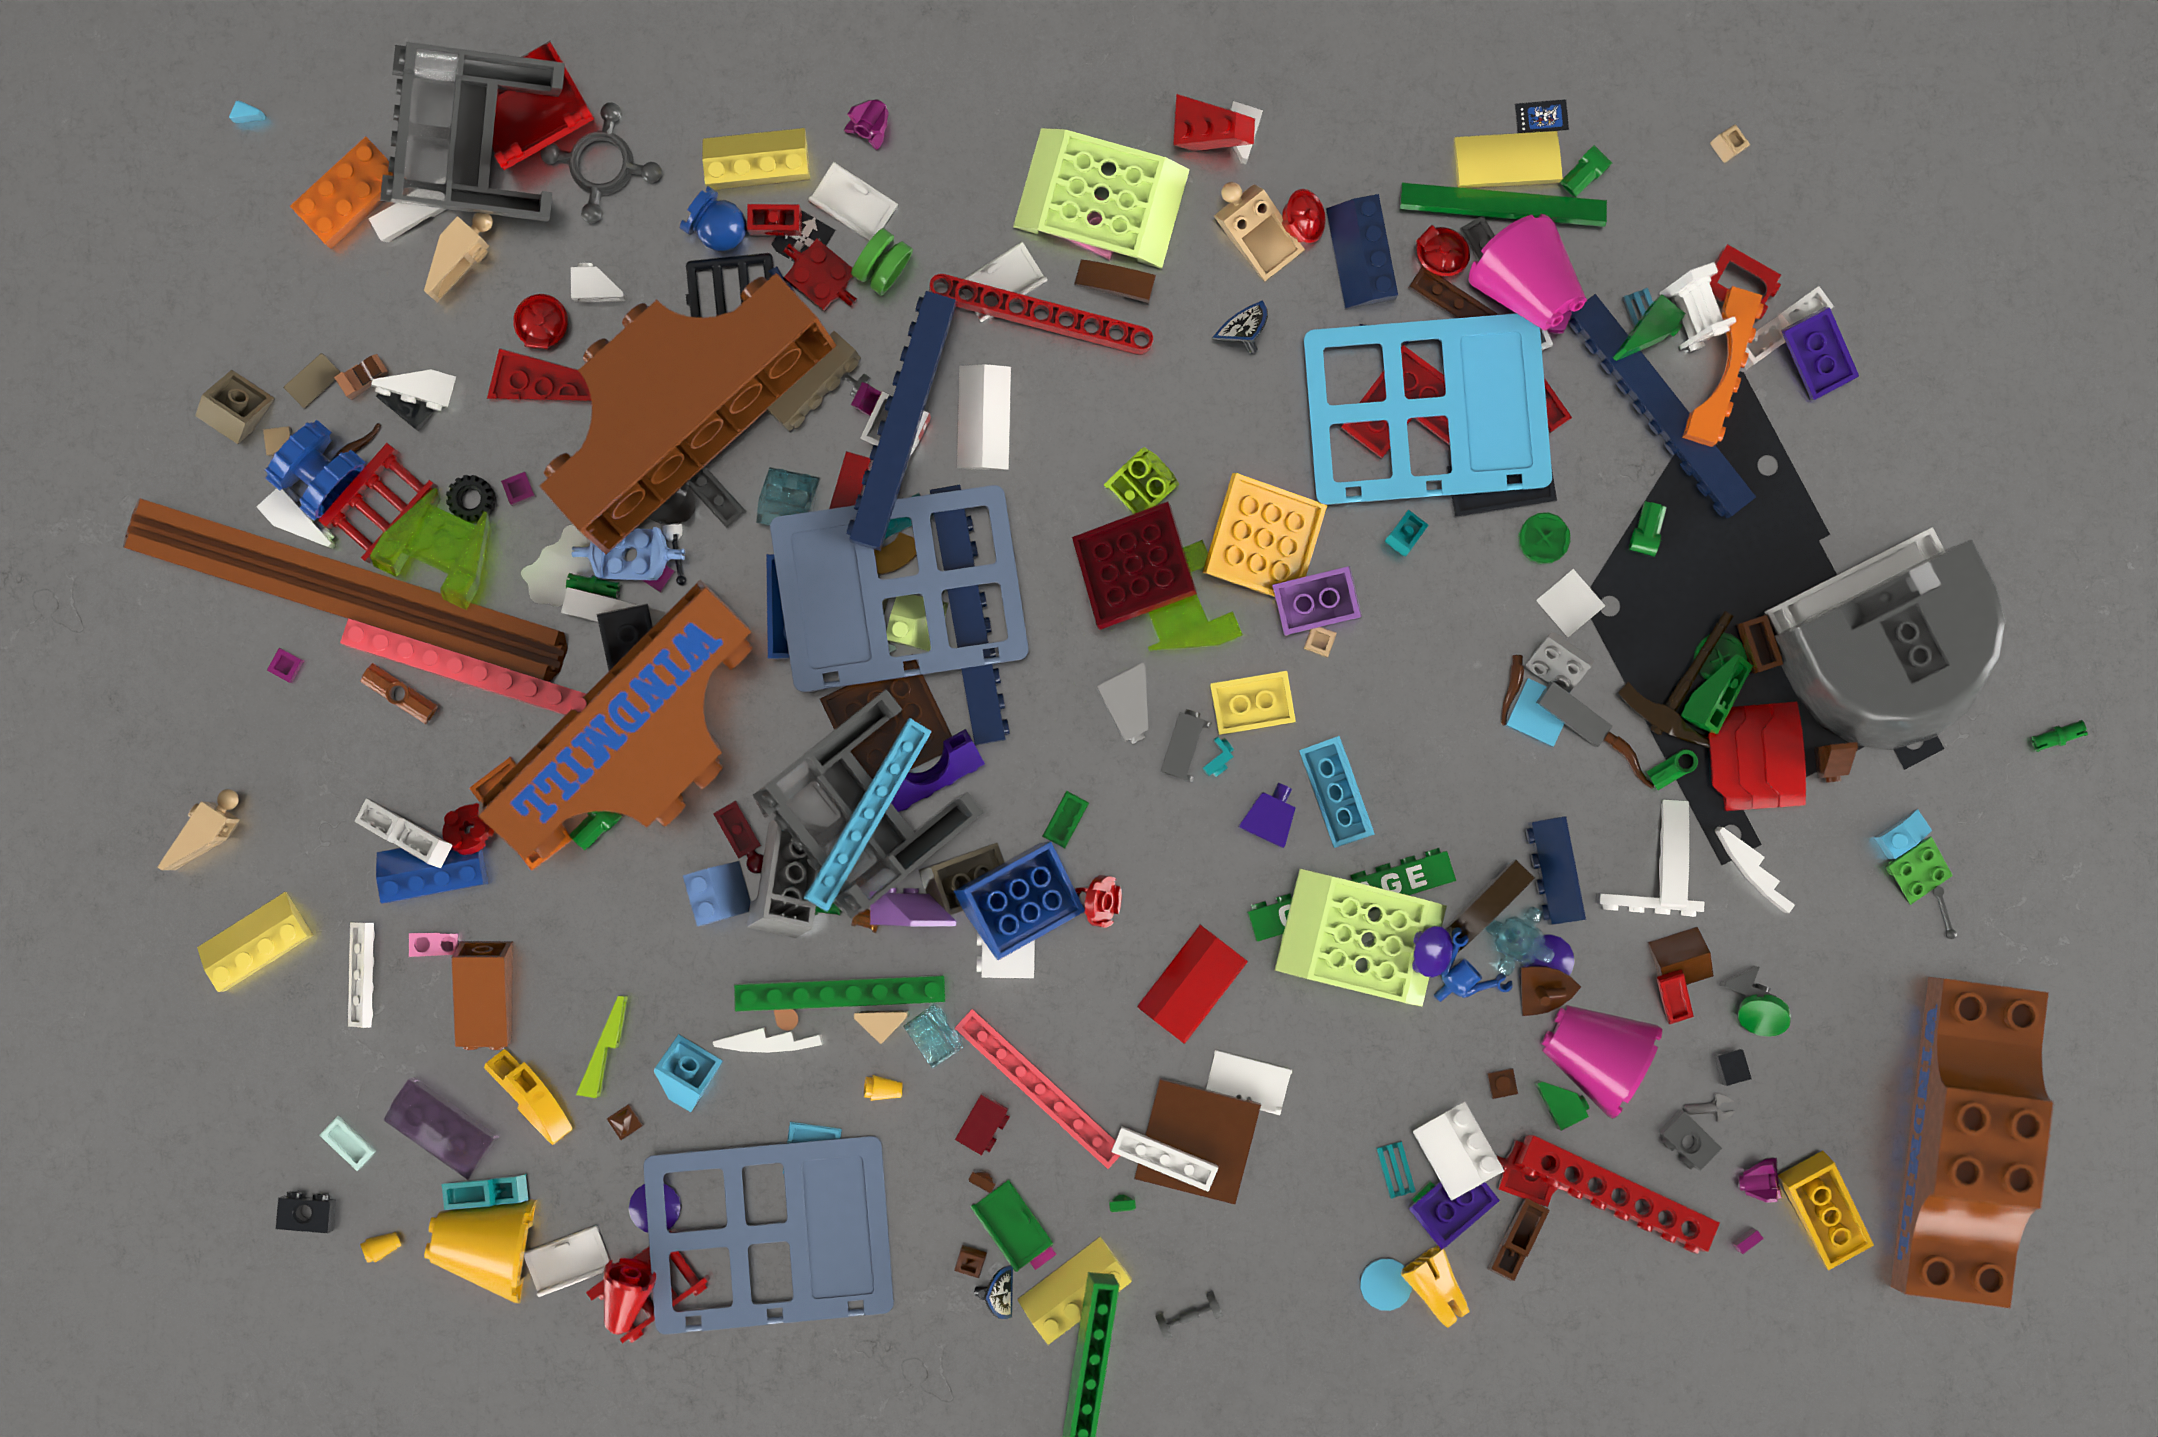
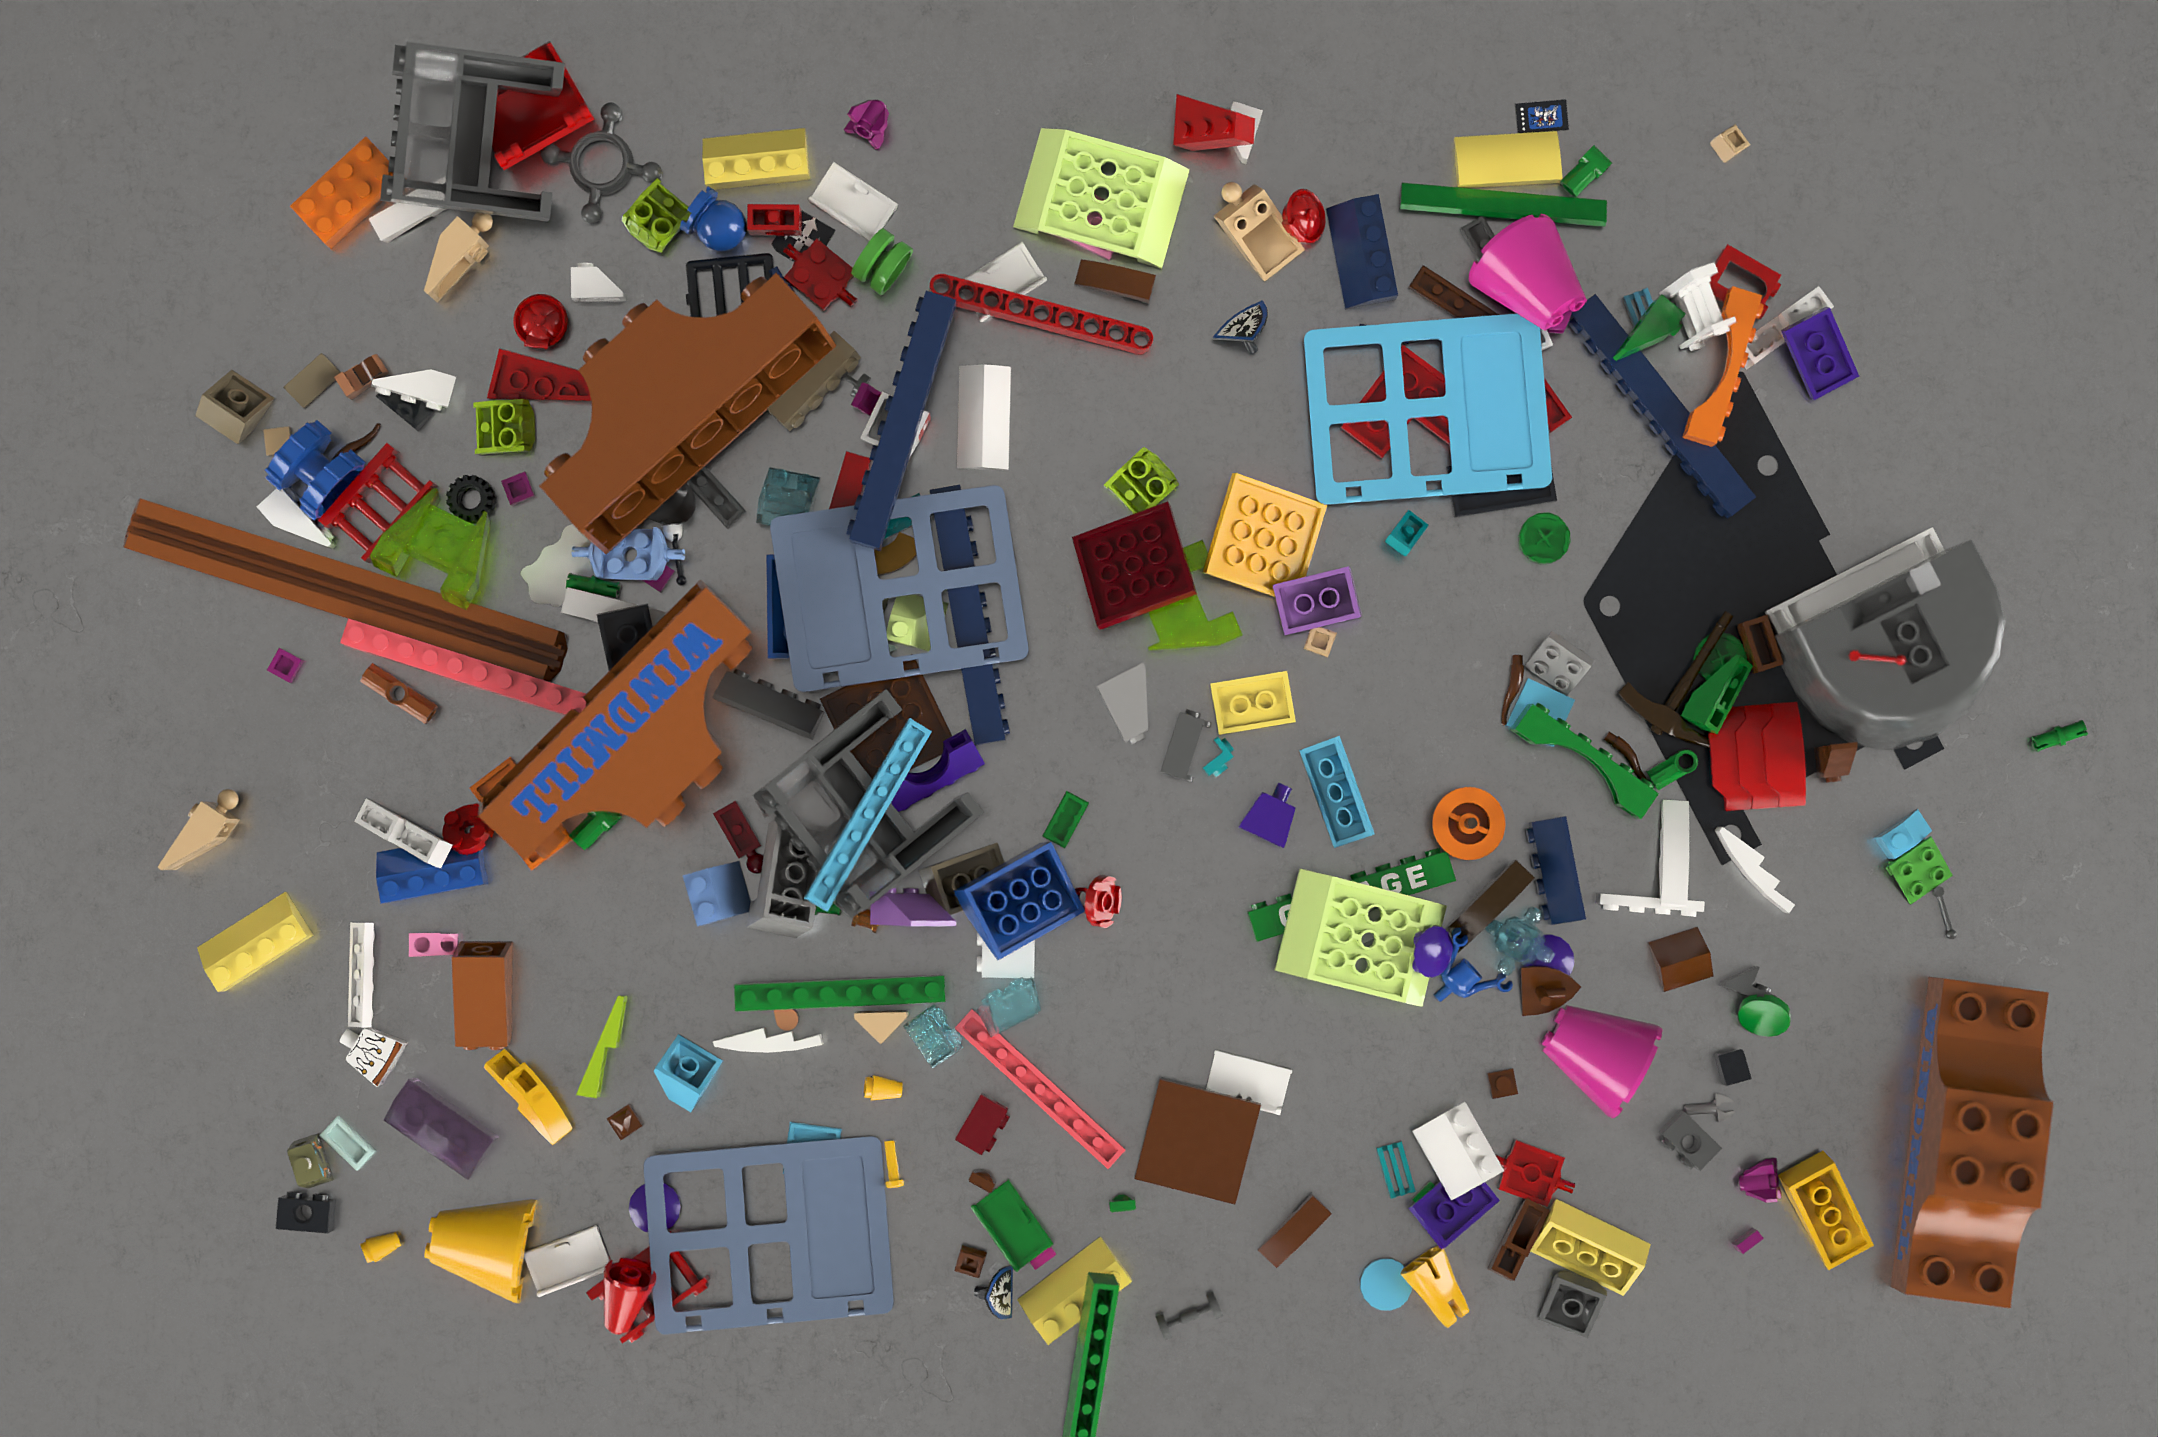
medium azure slope [229,100,266,123] -> none
teal slope [442,1174,528,1210] -> none
white plate [1112,1126,1218,1192] -> none
red slope [1137,925,1248,1044] -> none
red piece [1416,225,1470,276] -> none
red brick [1514,1135,1720,1254] -> none
green slope [1534,1080,1590,1131] -> none
white sticker [1536,569,1605,637] -> none
dark grey tile [1536,681,1612,747] -> none
green piece [1629,501,1666,557] -> none
red tile [1656,969,1694,1025] -> none
none -> olive torso [287,1133,334,1189]
none -> torso [339,1027,408,1087]
none -> lime slope [473,399,535,454]
none -> lime slope [622,178,691,252]
none -> dark grey slope [712,669,824,740]
none -> yellow piece [884,1140,904,1188]
none -> clear light blue slope [977,977,1041,1037]
none -> reddish brown slope [1258,1194,1332,1268]
none -> orange piece [1432,787,1506,860]
none -> green arch [1510,703,1659,819]
none -> light yellow slope [1530,1199,1651,1296]
none -> dark grey slope [1538,1271,1607,1338]
none -> red hinge [1849,650,1906,665]

